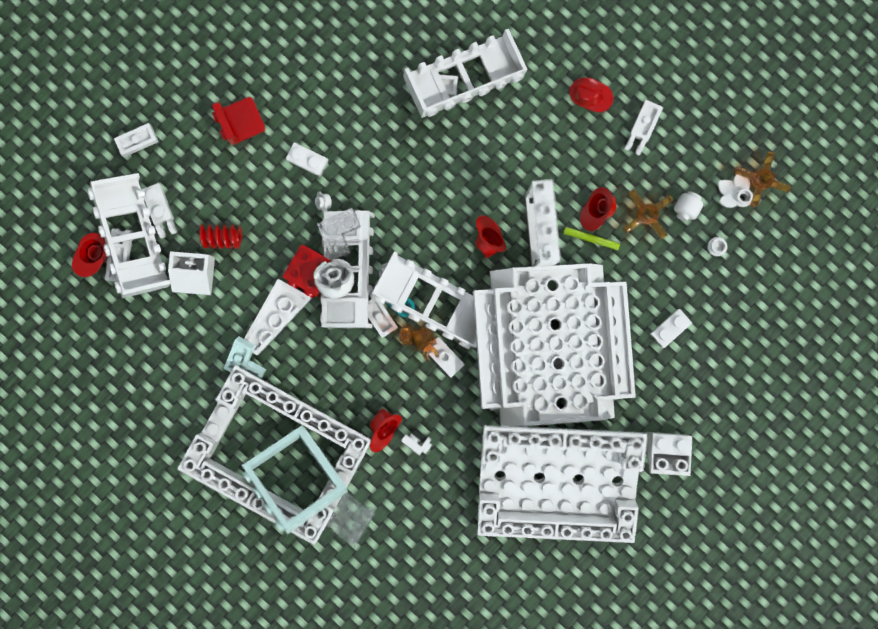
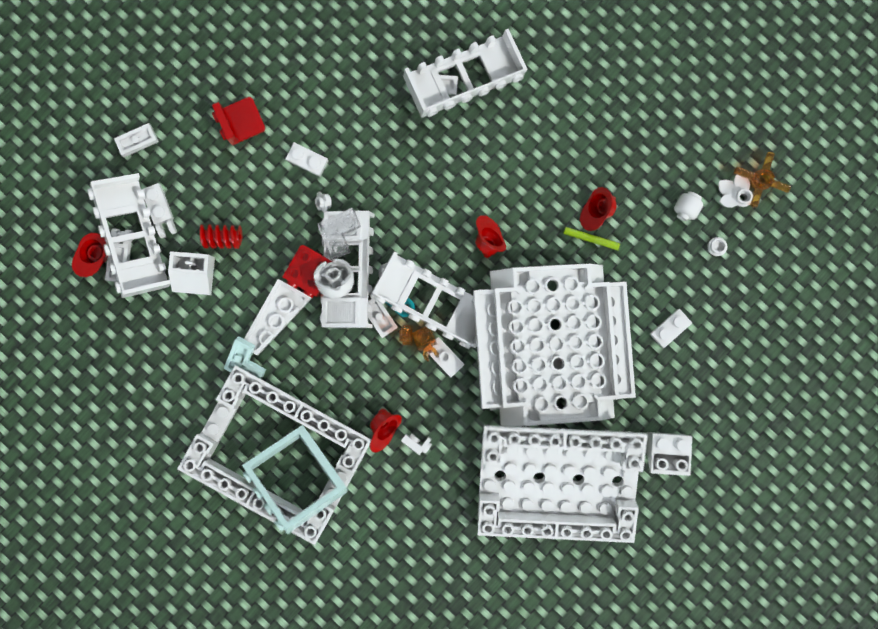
clear hinge [326,493,375,548] -> none
white window [525,180,560,267] -> none
red piece [569,77,614,113] -> none
clear orange bar [623,189,673,240] -> none
white hinge [625,100,663,155] -> none

